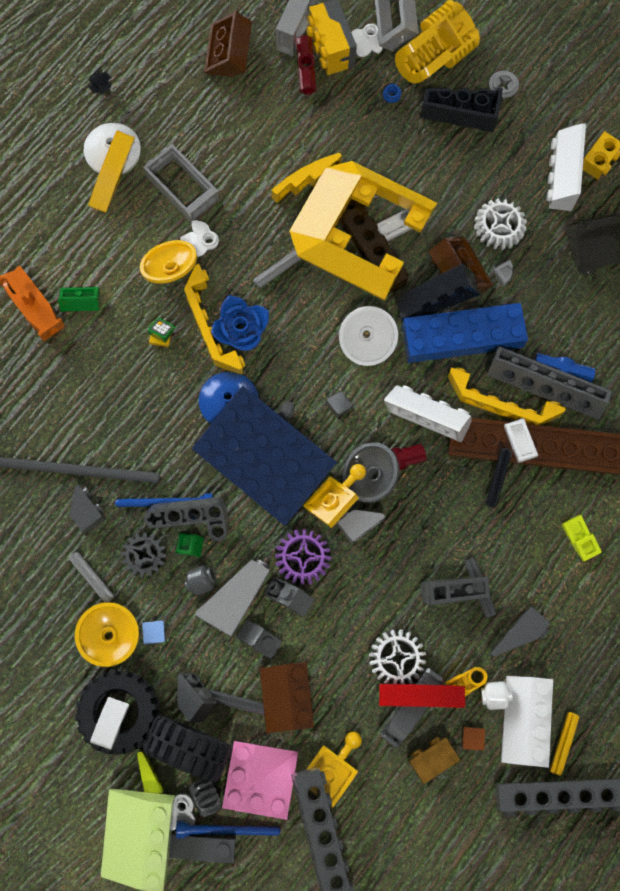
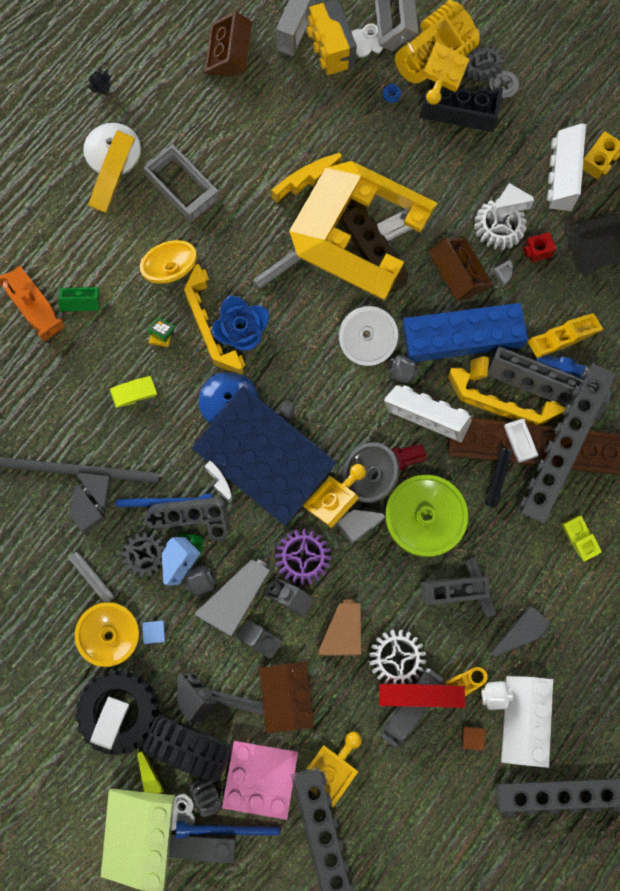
white plate [180,220,219,257] -> none
dark red piece [296,35,316,95] -> none
dark grey slope [325,391,353,419] -> none
black wedge [395,263,481,320] -> none
pearl gold brick [408,736,460,784] -> none
yellow axle [550,712,579,776] -> none
none -> dark grey slope [77,473,112,511]
none -> neon yellow slope [110,376,157,408]
none -> light blue slope [162,537,201,586]
none -> white slope [205,461,232,503]
none -> medium nougat slope [318,600,361,656]
none -> lime dish [385,475,468,557]
none -> dark grey head [387,355,418,383]
none -> yellow plate [422,42,469,105]
none -> dark grey gear [465,46,505,82]
none -> yellow tile [469,356,489,381]
none -> white slope [492,183,534,216]
none -> dark grey brick [519,364,616,523]
none -> red brick [523,232,556,263]
none -> yellow slope [527,313,603,358]

